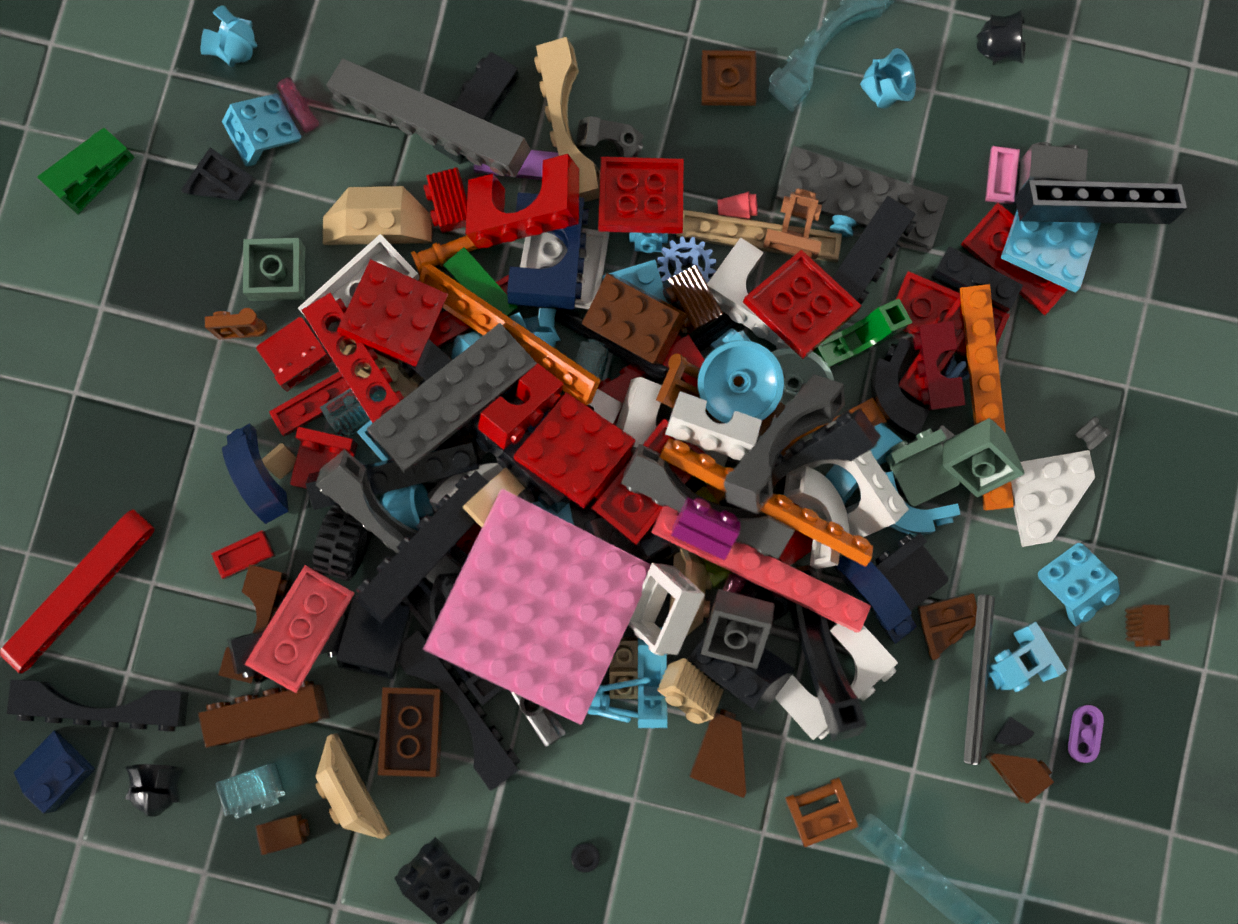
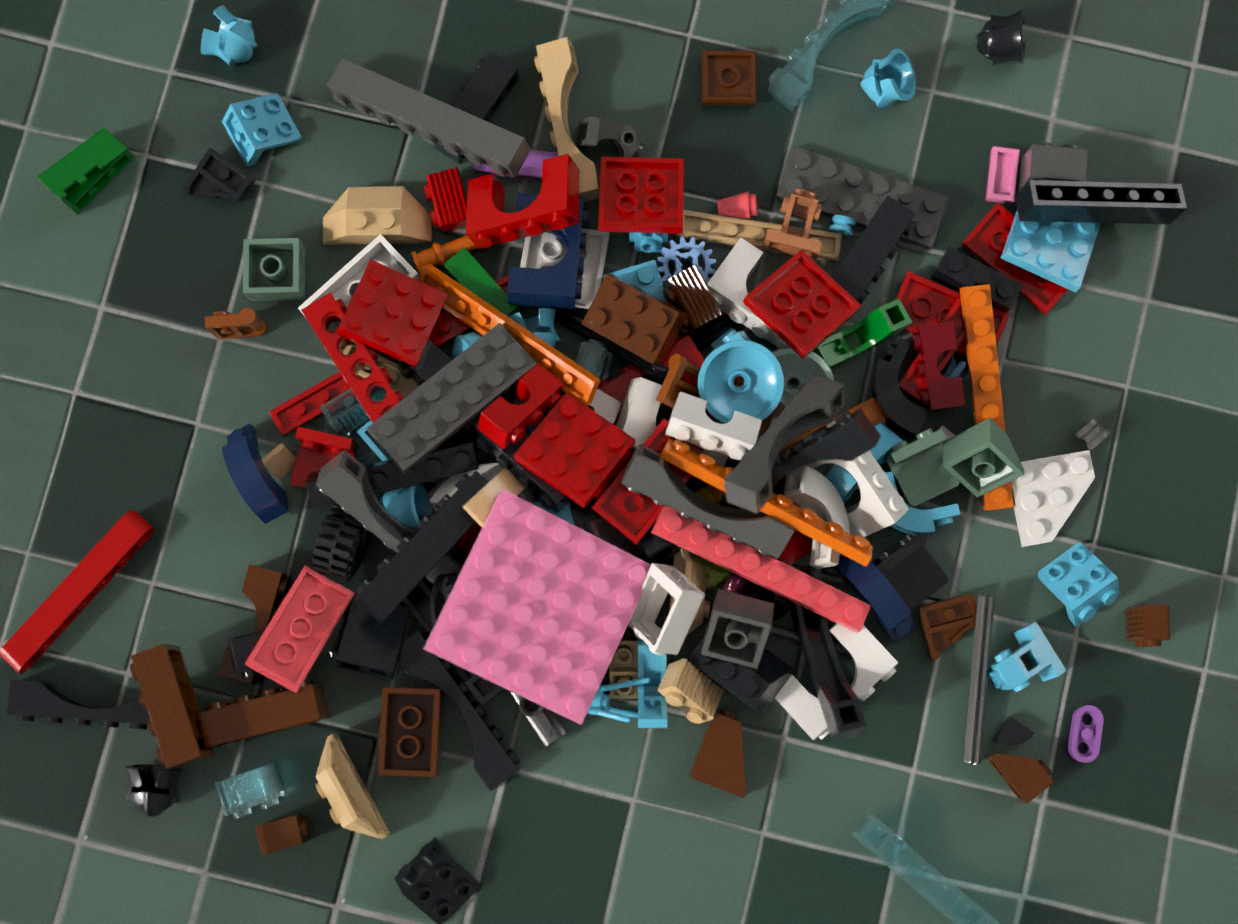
dark blue slope [14,730,95,814] -> none
red tile [211,530,275,579] -> none
red bracket [256,317,332,392] -> none
clear pink pin [276,77,319,132] -> none
black tile [571,842,600,873] -> none
magenta brick [671,498,741,560] -> none
dark orange plate [785,777,858,847] -> none
none -> reddish brown brick [130,644,215,768]

